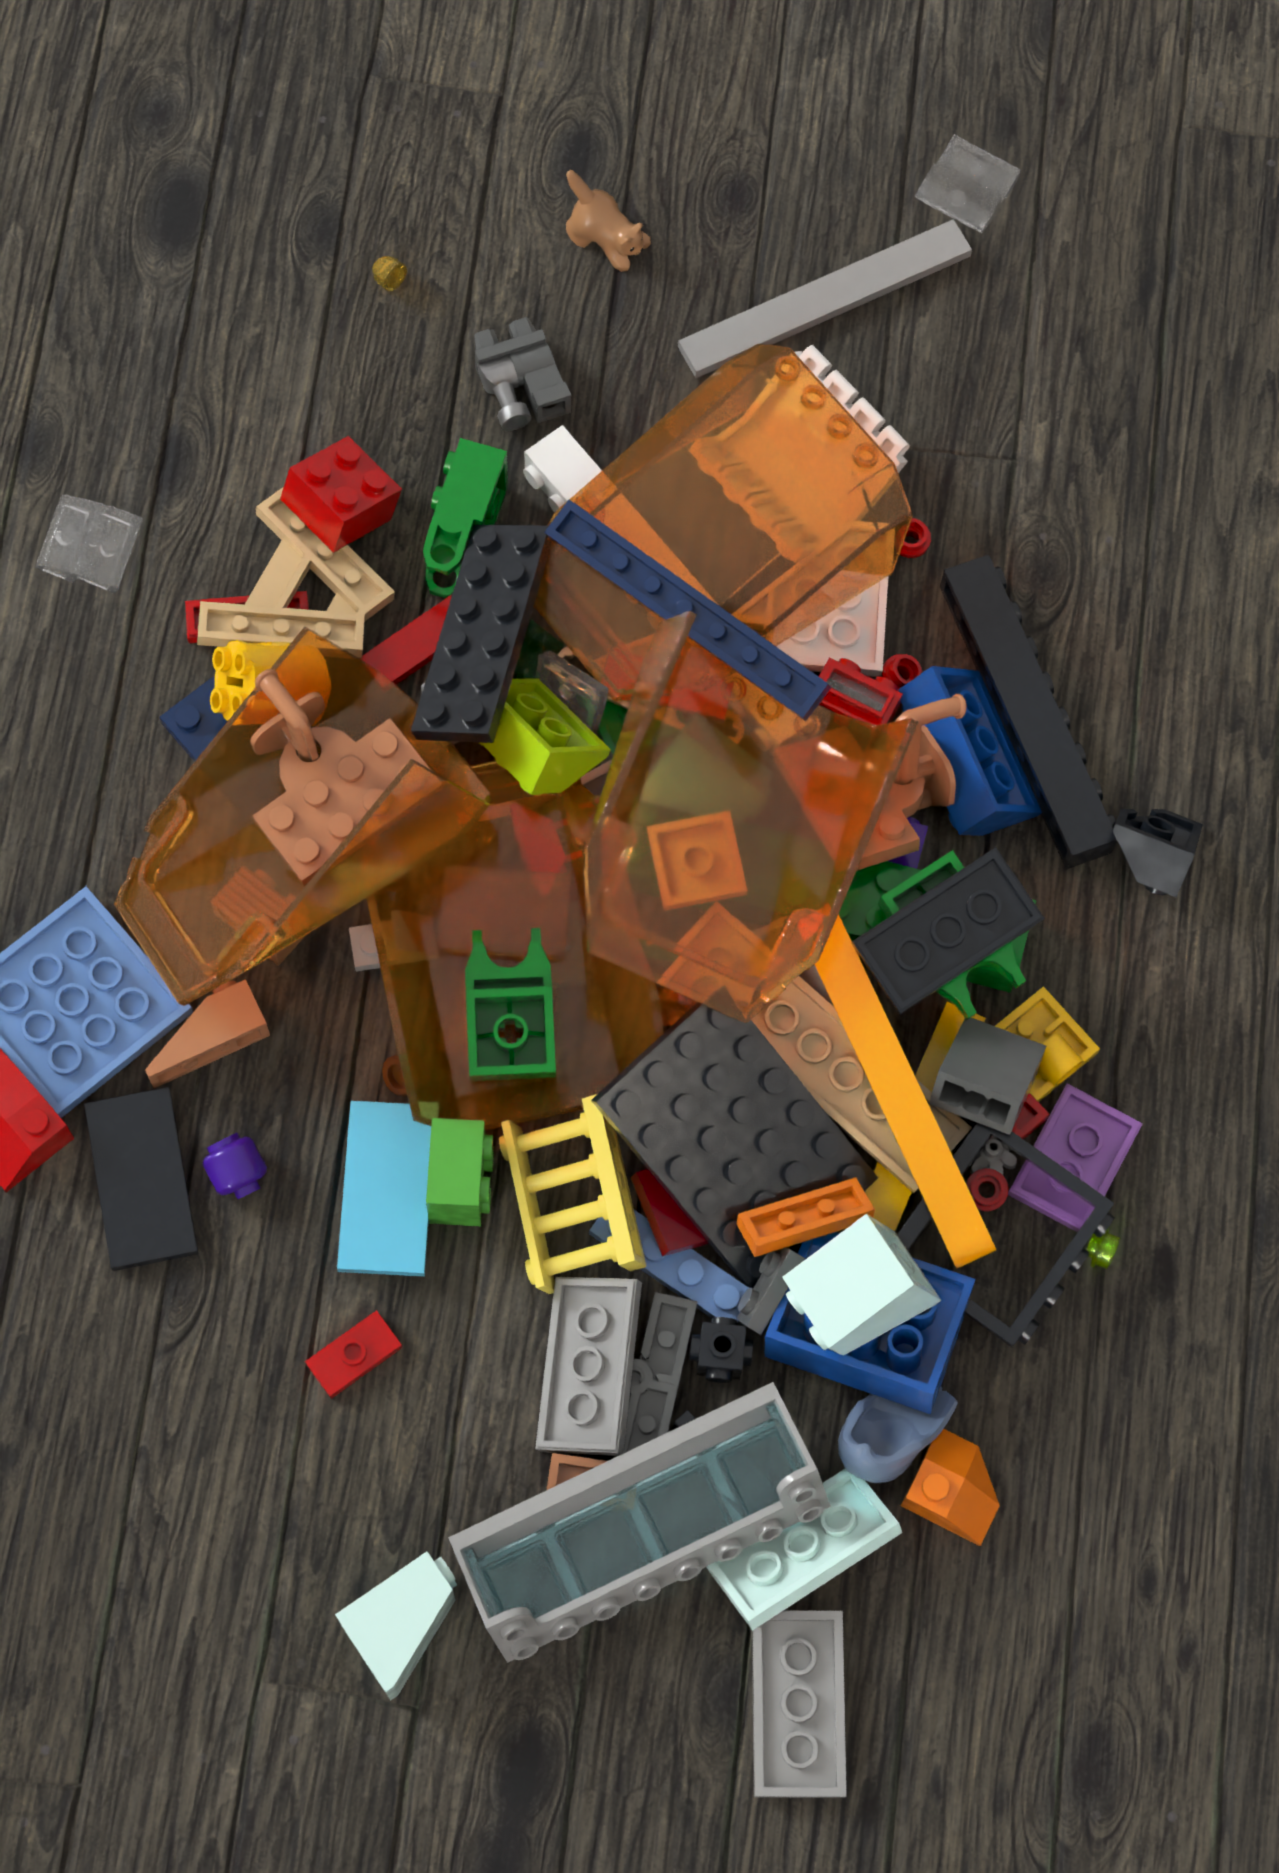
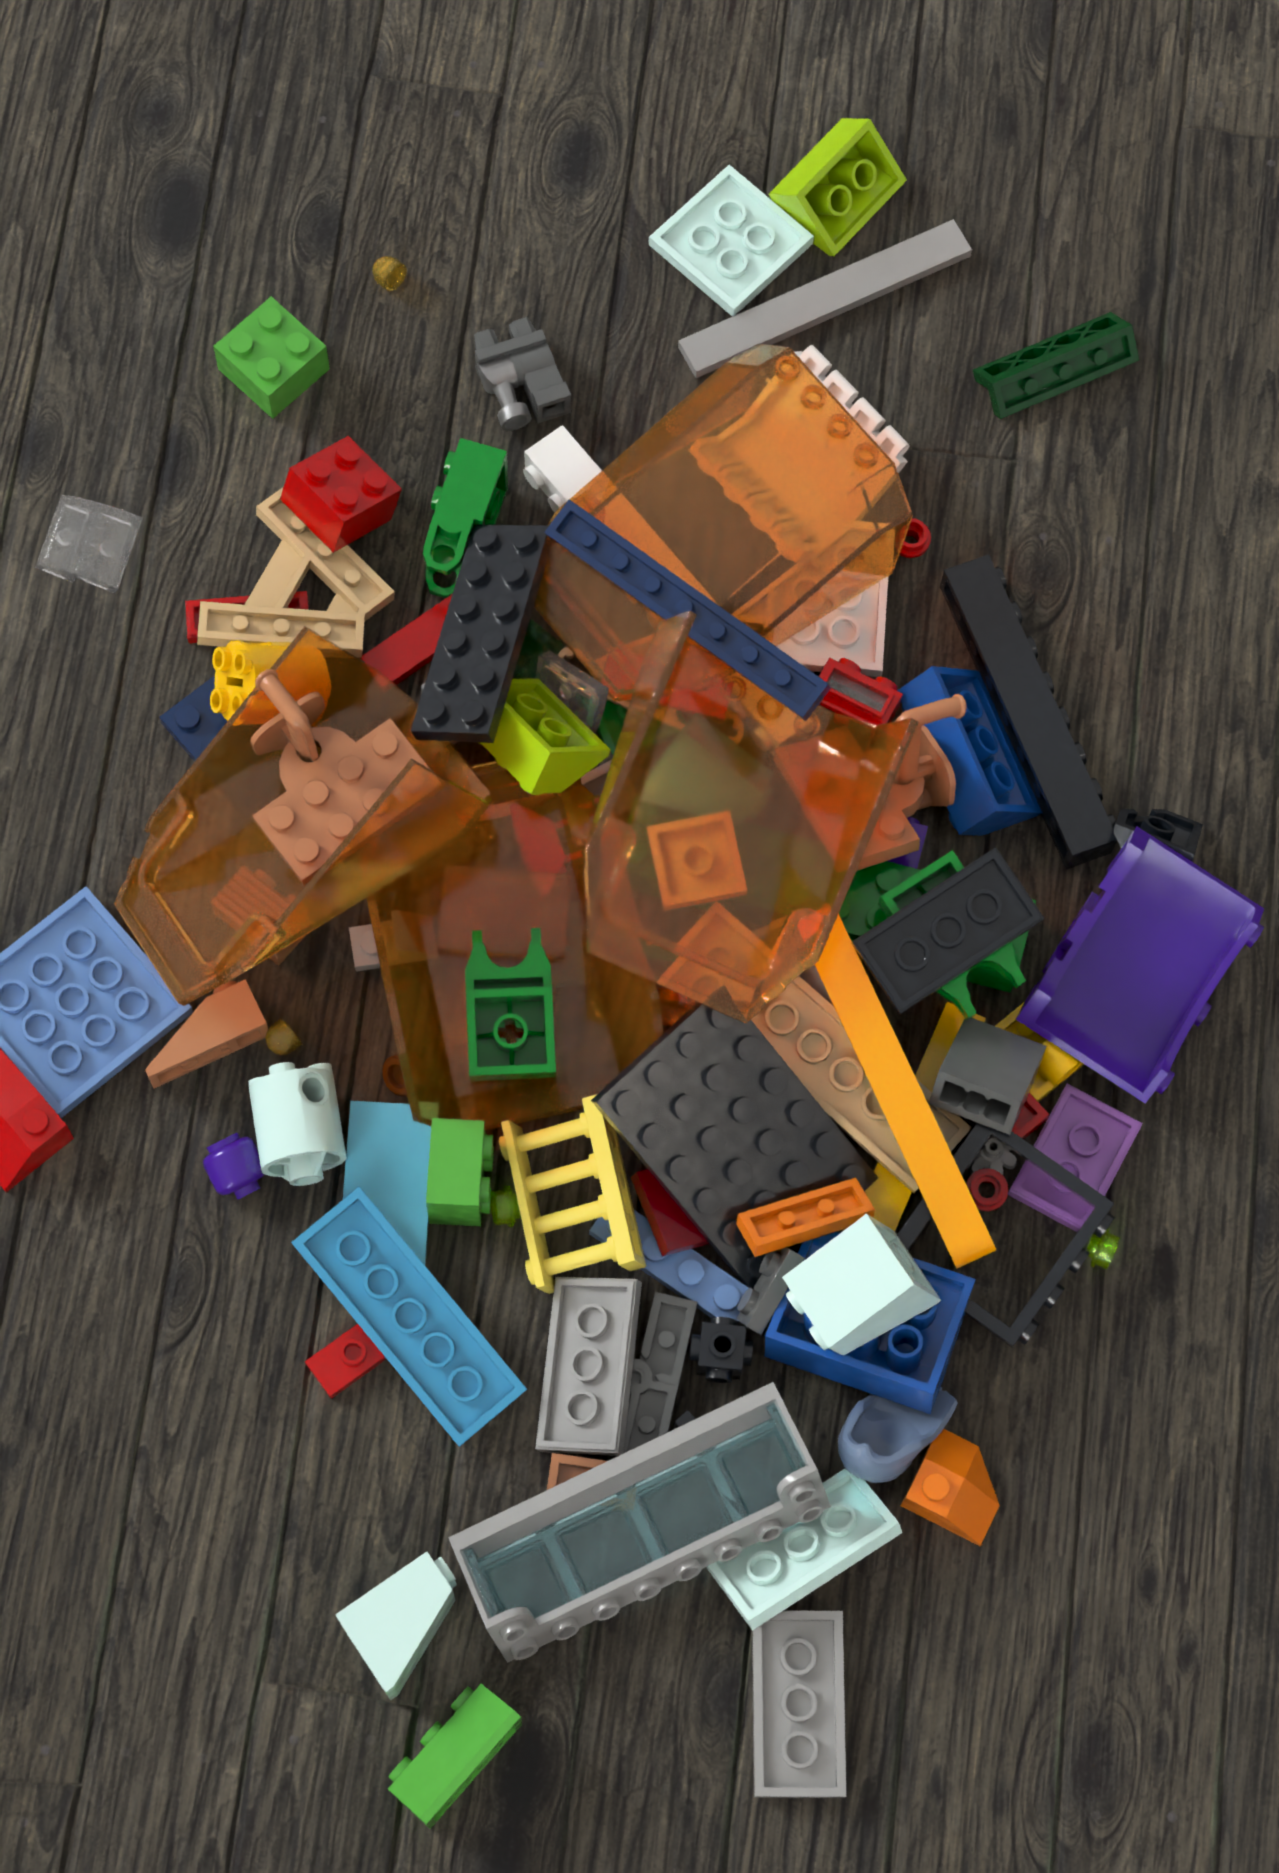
black tile [84,1087,199,1271] -> none
medium nougat animal [566,170,651,272] -> none
red plate [882,654,922,690] -> none
clear slope [915,134,1021,234] -> none
none -> bright green brick [213,296,330,419]
none -> light aqua cylinder [248,1062,347,1186]
none -> clear yellow hinge [266,1018,303,1055]
none -> dark azure plate [291,1186,528,1447]
none -> bright green slope [388,1684,522,1829]
none -> clear neon green plate [491,1185,521,1228]
none -> light aqua plate [649,165,814,317]
none -> lime slope [768,118,907,256]
none -> dark green fence [973,312,1139,419]
none -> dark purple panel [1016,826,1264,1104]

